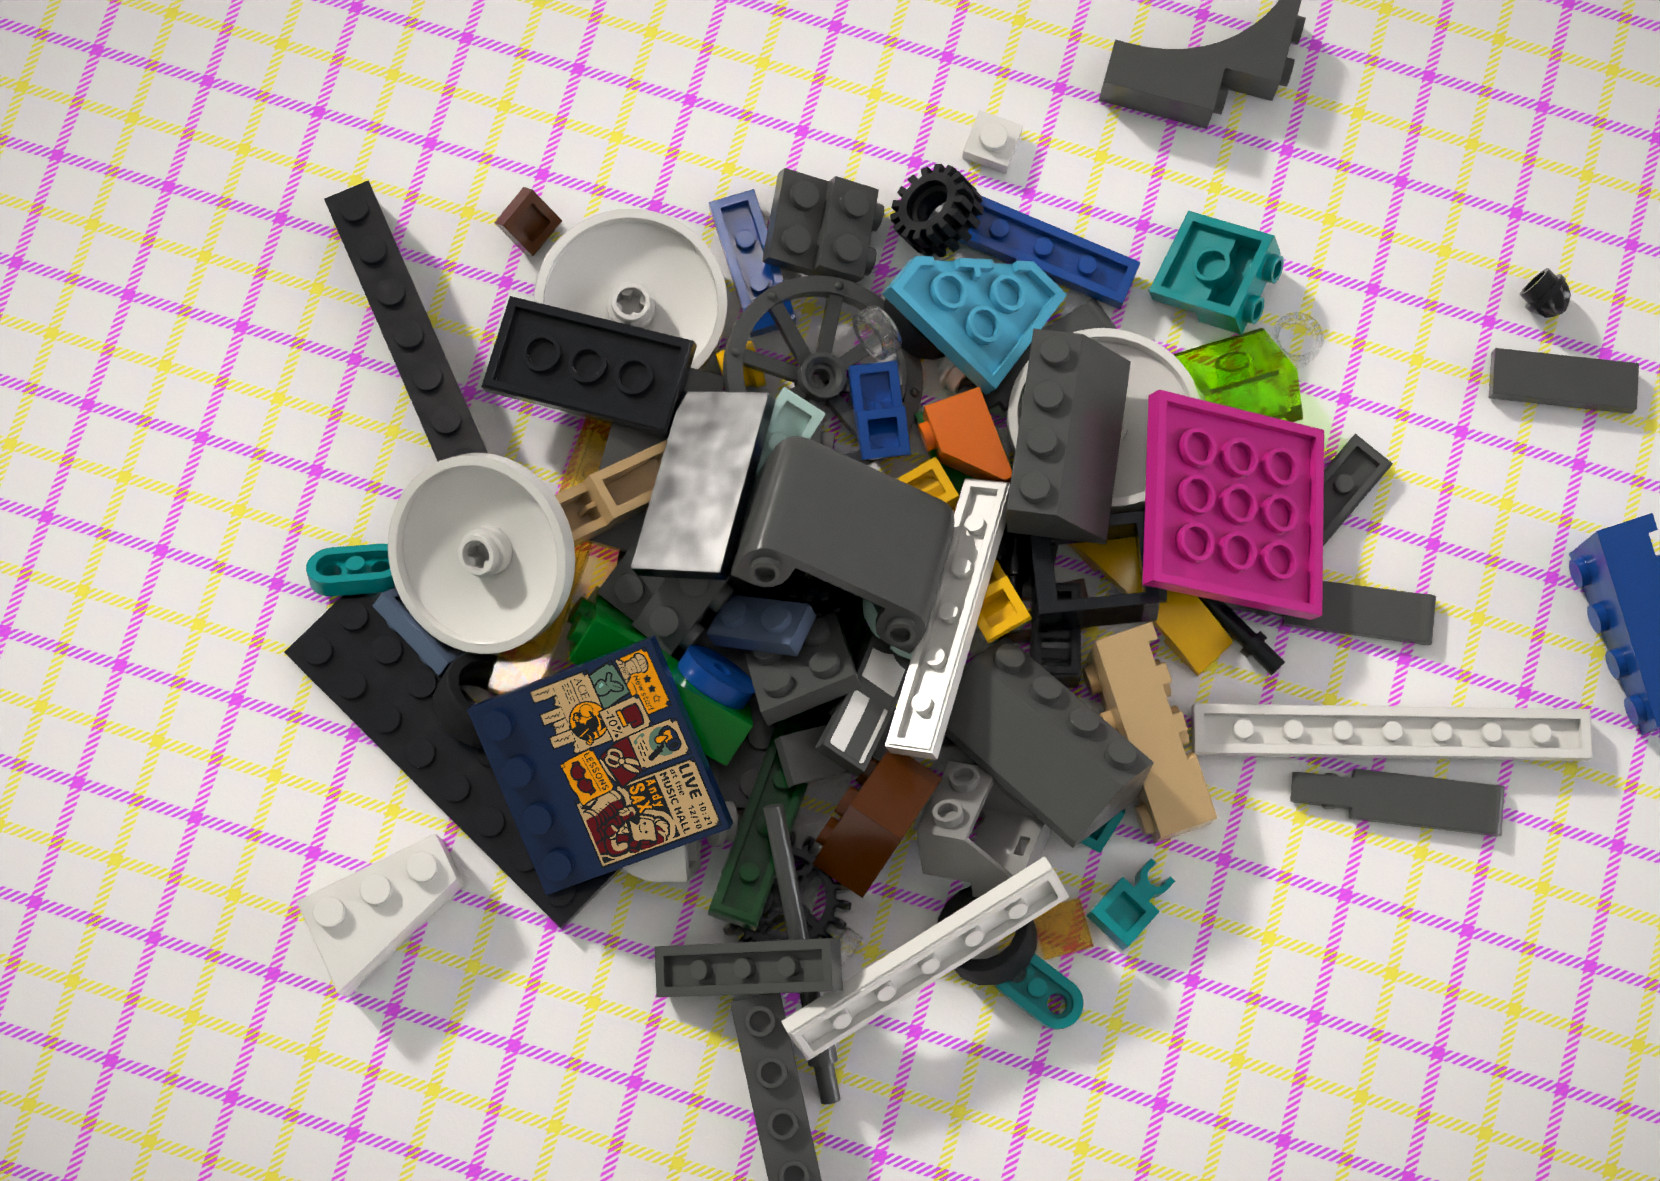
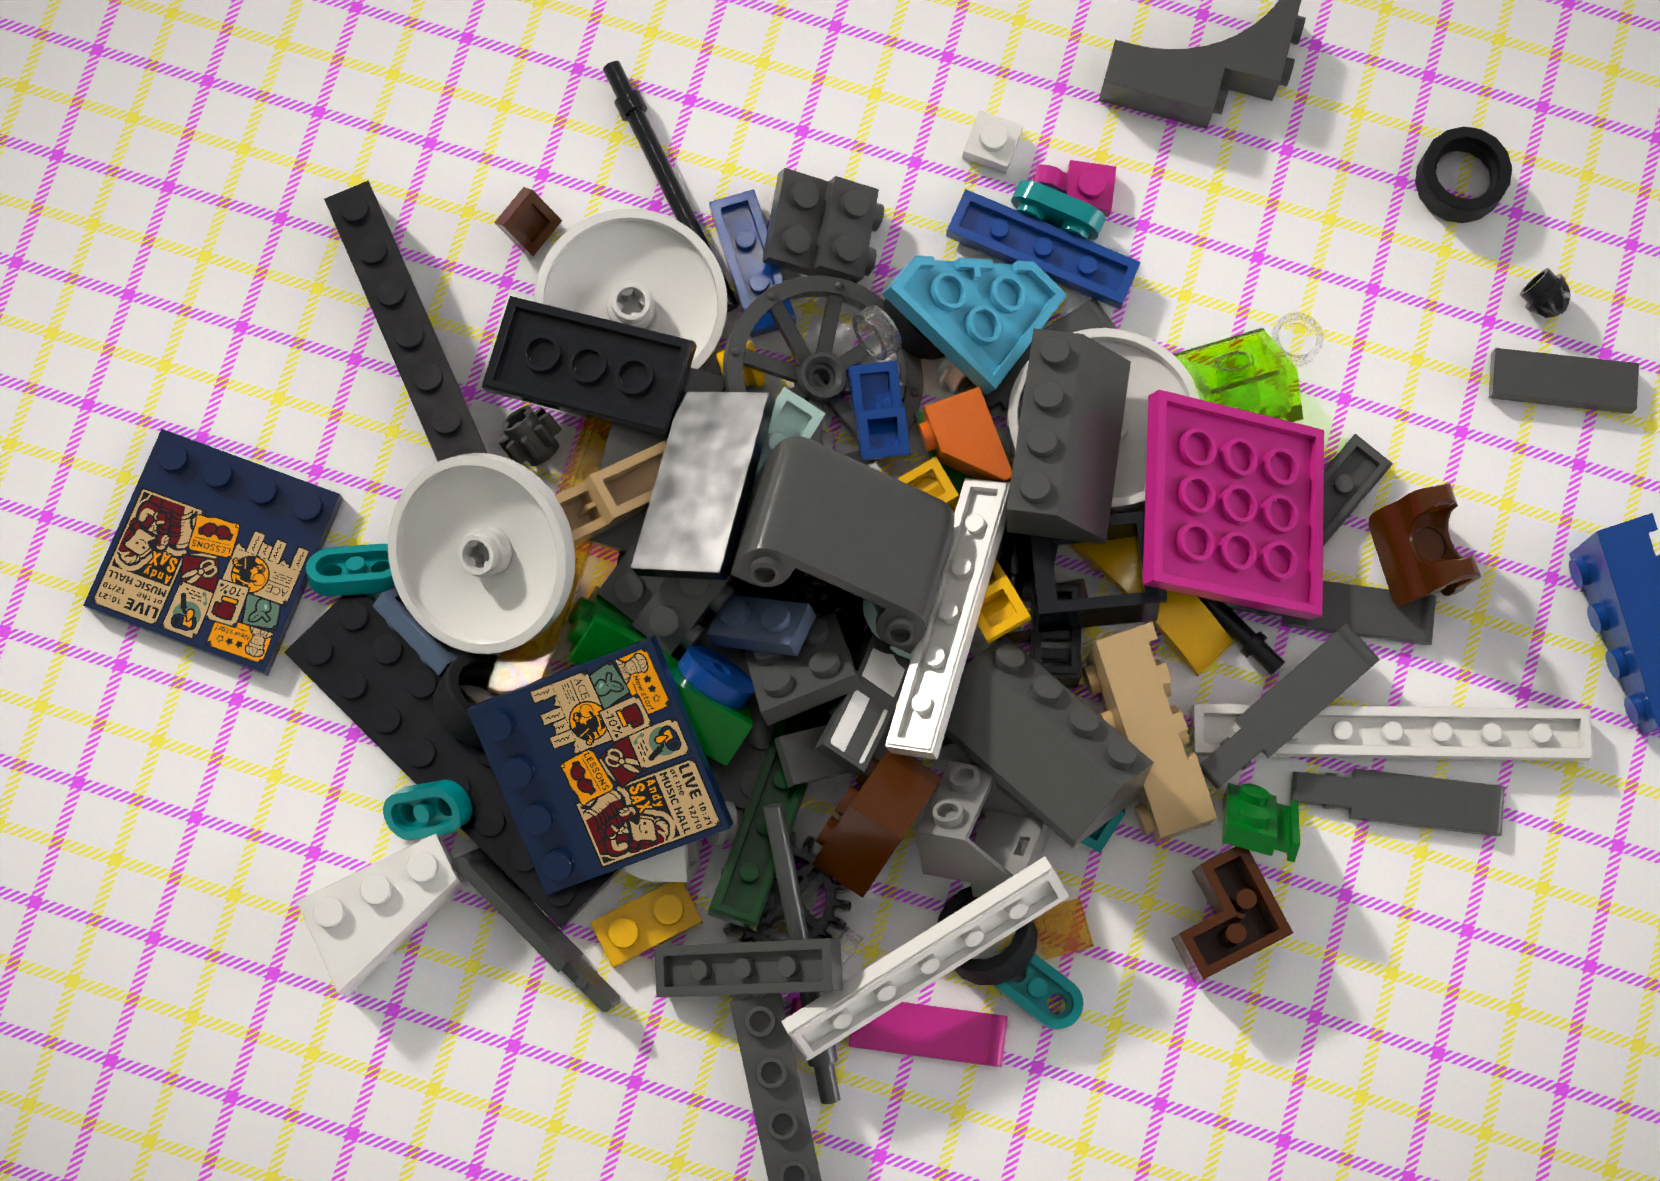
black tyre [890,164,984,258] -> none
teal plate [1086,858,1175,951] -> none
teal plate [1148,211,1284,335] -> none
none -> plate [83,429,343,676]
none -> teal plate [383,780,472,840]
none -> dark grey piece [452,848,621,1012]
none -> dark grey gear [499,406,562,466]
none -> yellow plate [590,882,703,969]
none -> black bar [603,61,739,313]
none -> dark pink piece [790,998,1008,1067]
none -> teal plate [1011,180,1106,240]
none -> dark pink plate [1033,160,1116,217]
none -> reddish brown brick [1171,846,1293,983]
none -> dark grey piece [1200,623,1380,790]
none -> green plate [1222,783,1300,862]
none -> reddish brown piece [1368,483,1482,606]
none -> black tyre [1415,126,1512,223]

